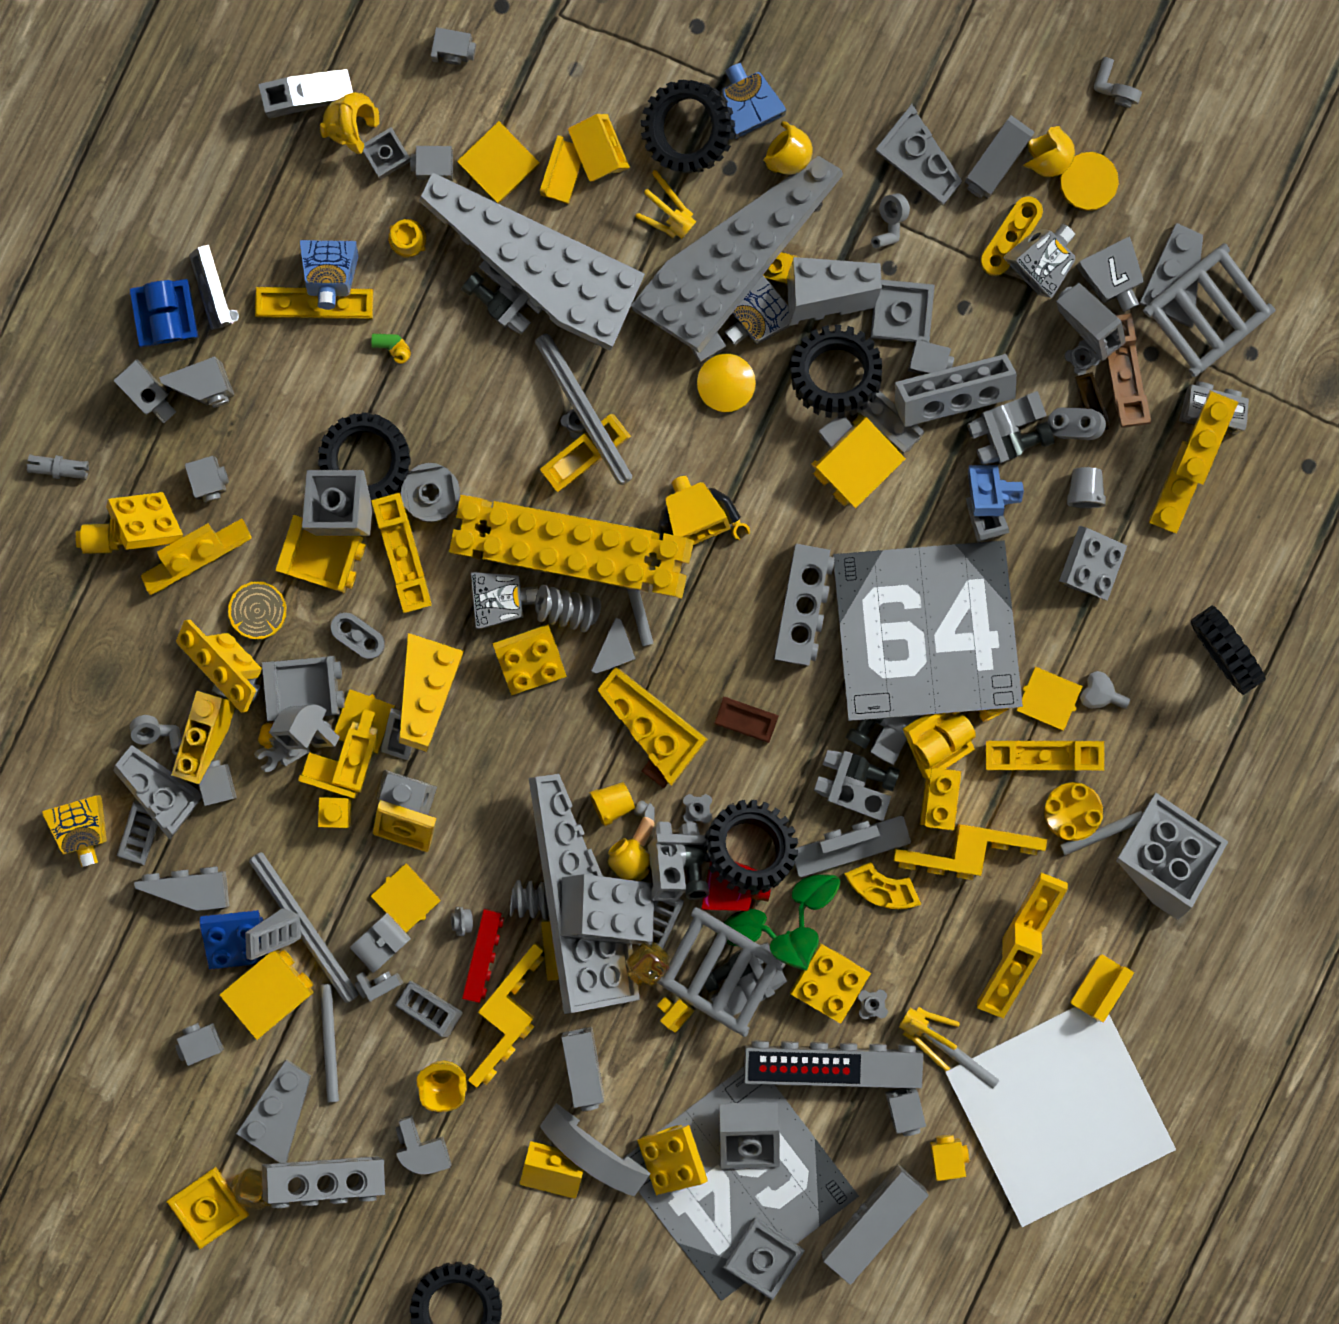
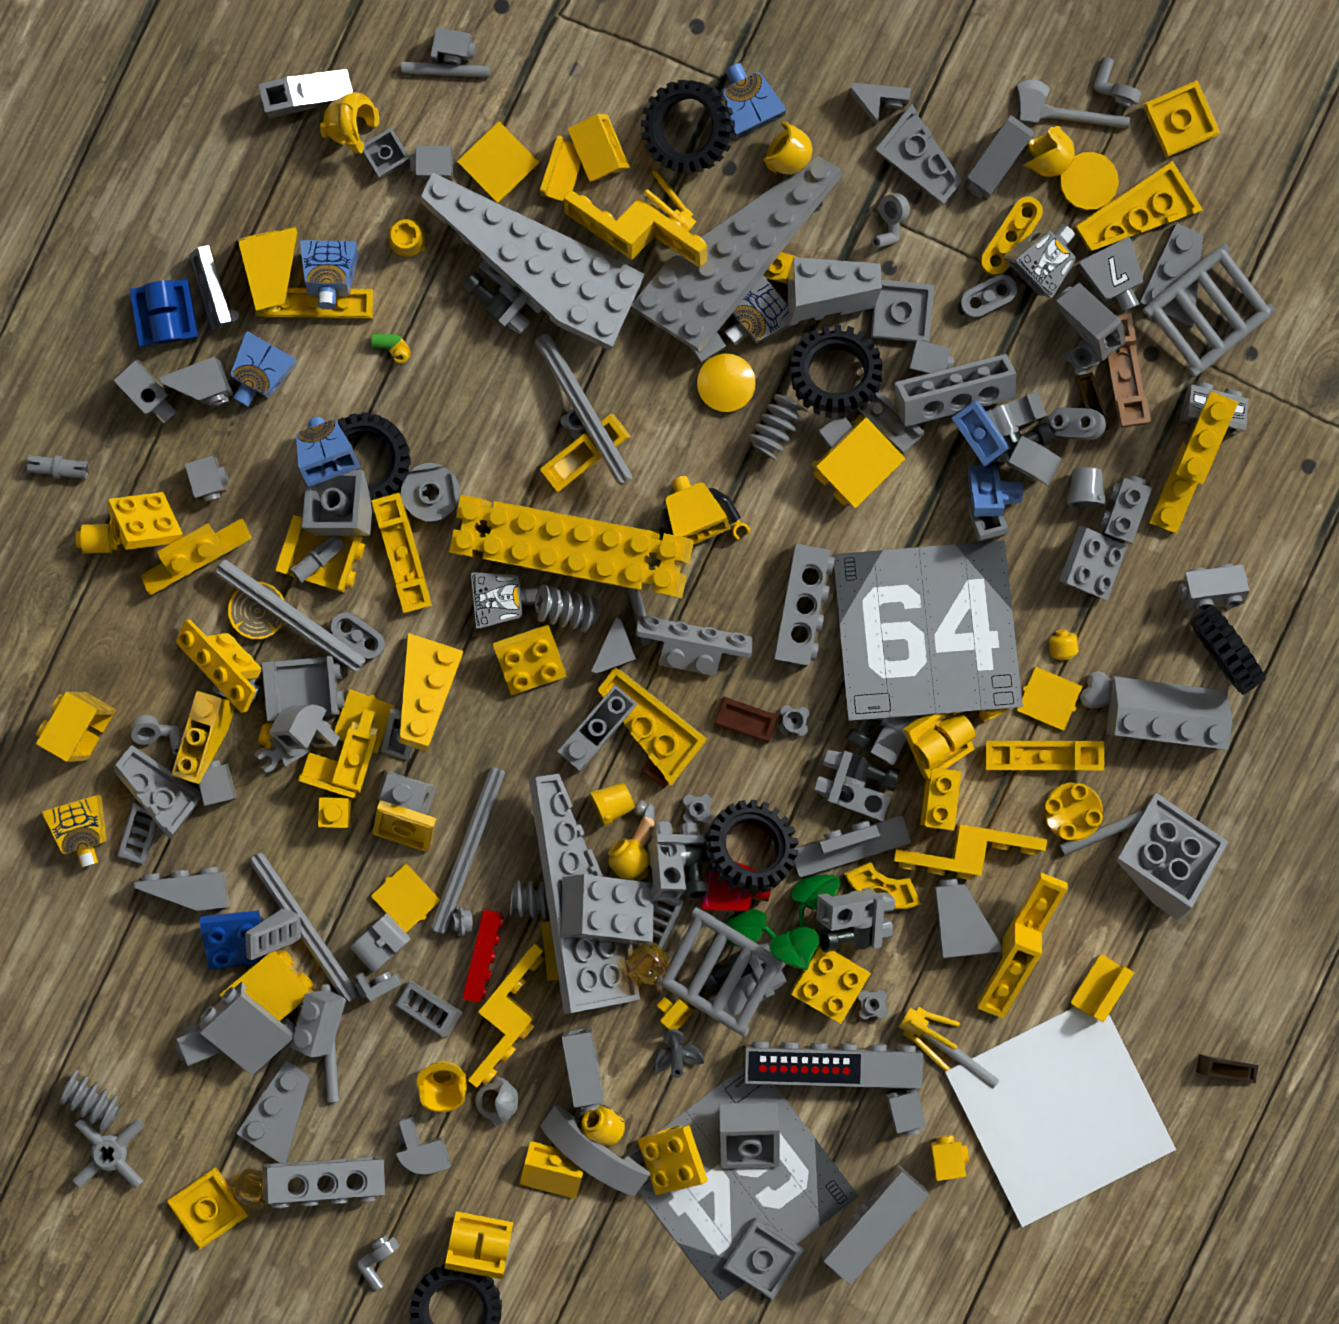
none -> yellow piece [36,691,117,762]
none -> light grey piece [60,1070,126,1131]
none -> light grey bar [73,1118,145,1189]
none -> light grey panel [200,982,294,1076]
none -> light grey axle [215,560,365,672]
none -> medium blue torso [230,331,298,407]
none -> yellow slope [238,226,297,314]
none -> light grey axle [290,536,345,583]
none -> light grey brick [290,990,346,1058]
none -> medium blue torso [296,417,361,487]
none -> light grey plate [357,1235,400,1292]
none -> light grey bar [401,62,490,78]
none -> light grey axle [431,767,505,934]
none -> yellow plate [445,1211,514,1280]
none -> light grey piece [475,1076,518,1126]
none -> light grey slope [557,685,637,771]
none -> yellow bracket [563,190,707,268]
none -> yellow head [581,1104,625,1148]
none -> light grey bracket [636,615,752,676]
none -> dark grey plant [654,1029,704,1078]
none -> light grey piece [748,394,808,461]
none -> light grey plate [779,705,810,736]
none -> light grey hips [816,888,895,953]
none -> light grey slope [850,82,911,125]
none -> light grey slope [934,878,1002,958]
none -> medium blue plate [952,400,1011,466]
none -> light grey plate [960,274,1017,318]
none -> light grey brick [1006,436,1062,486]
none -> light grey piece [1017,79,1130,129]
none -> yellow piece [1048,629,1079,660]
none -> yellow wing [1074,161,1203,251]
none -> light grey brick [1099,475,1152,544]
none -> light grey slope [1106,676,1232,750]
none -> yellow plate [1142,80,1221,158]
none -> light grey brick [1178,564,1249,612]
none -> dark brown piece [1196,1054,1259,1083]

